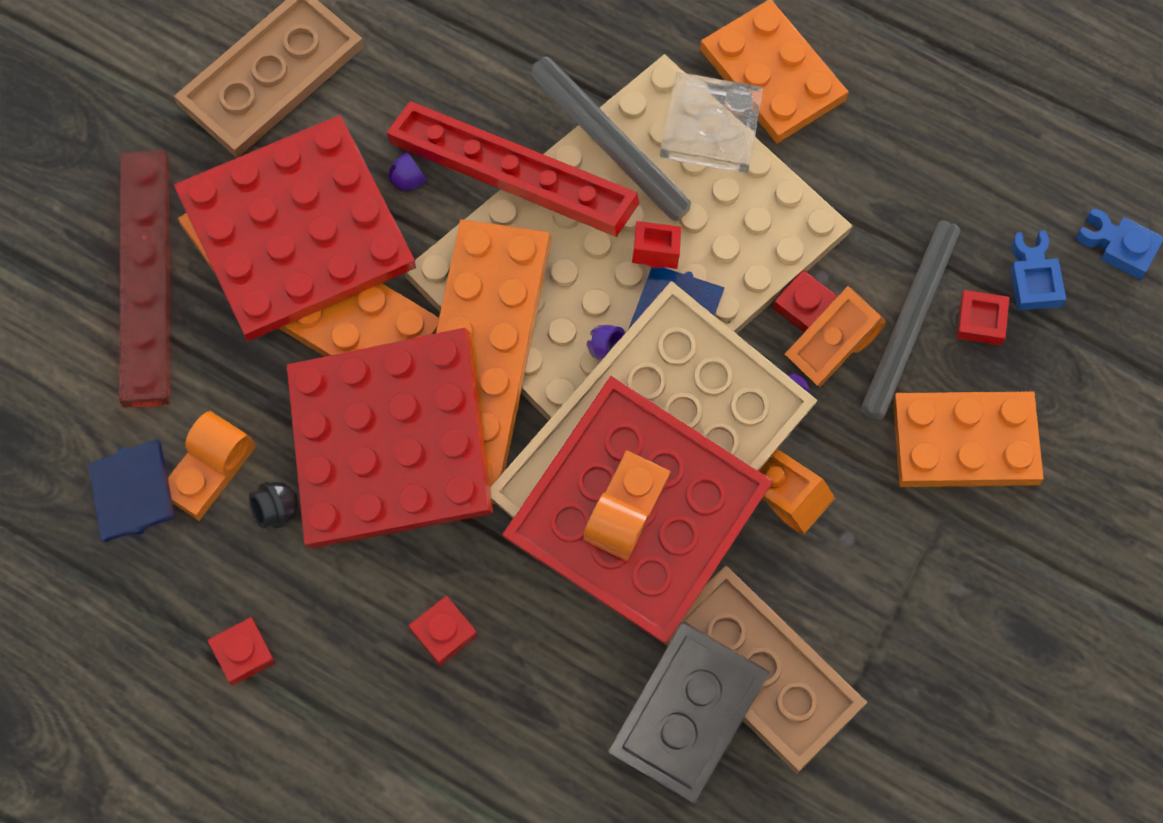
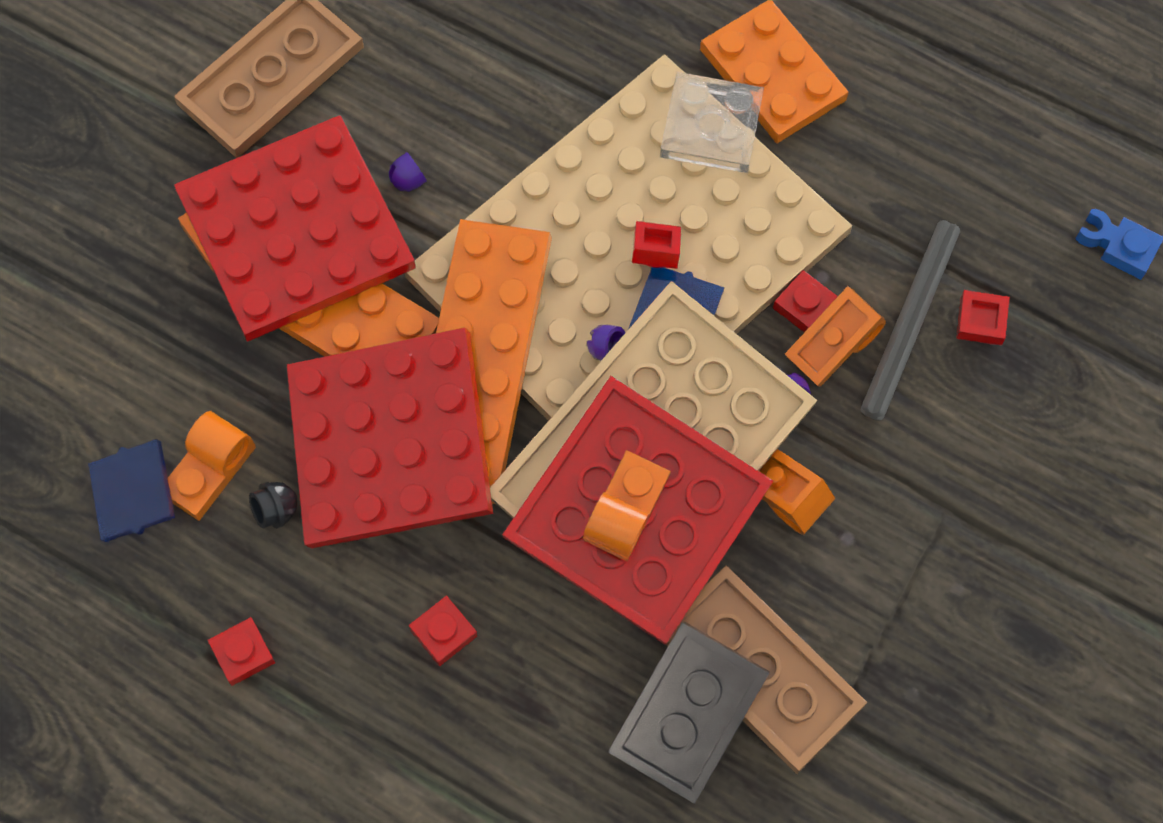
clear red plate [119,150,170,408] -> none
red plate [386,101,640,237] -> none
dark grey axle [531,56,691,221] -> none
orange plate [893,392,1044,487] -> none
blue plate [1010,230,1066,311] -> none

